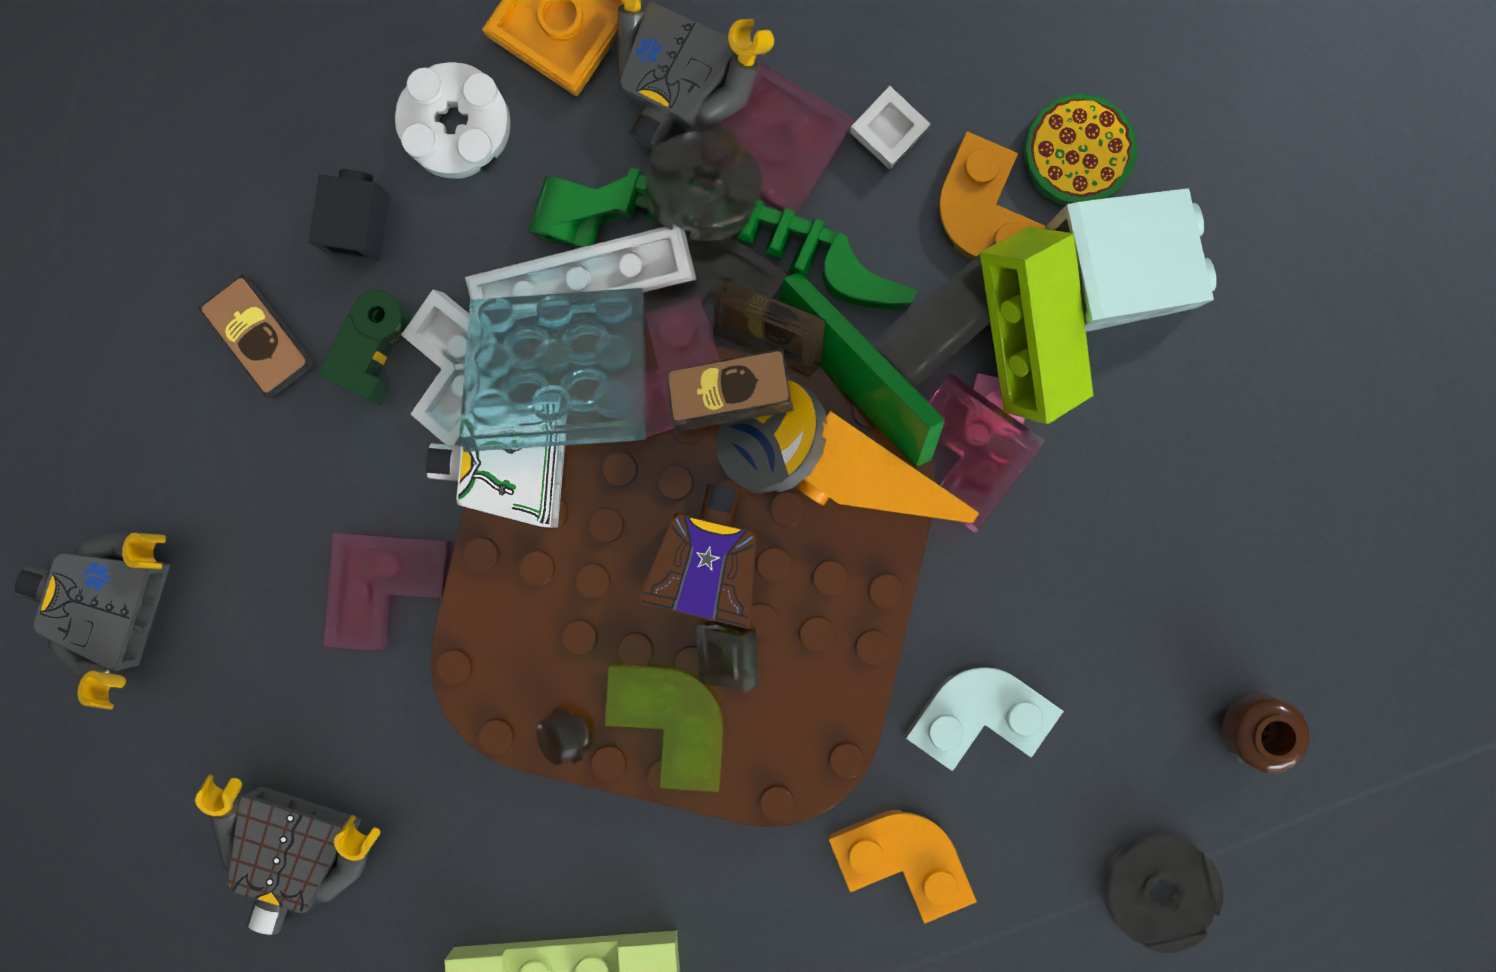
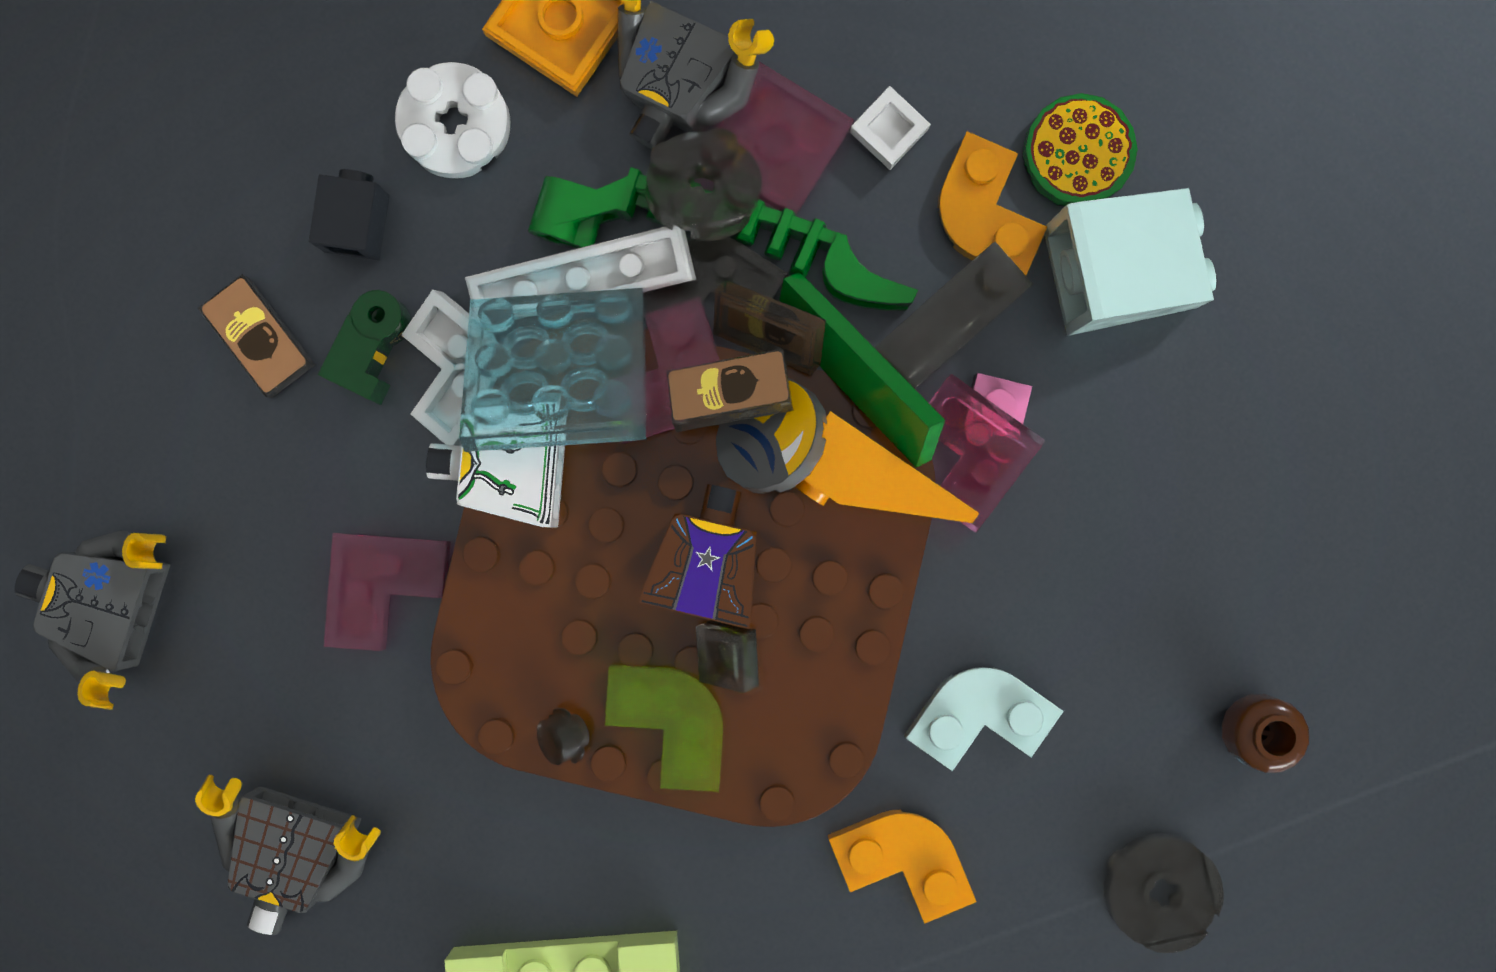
lime brick [980,226,1093,425] -> none

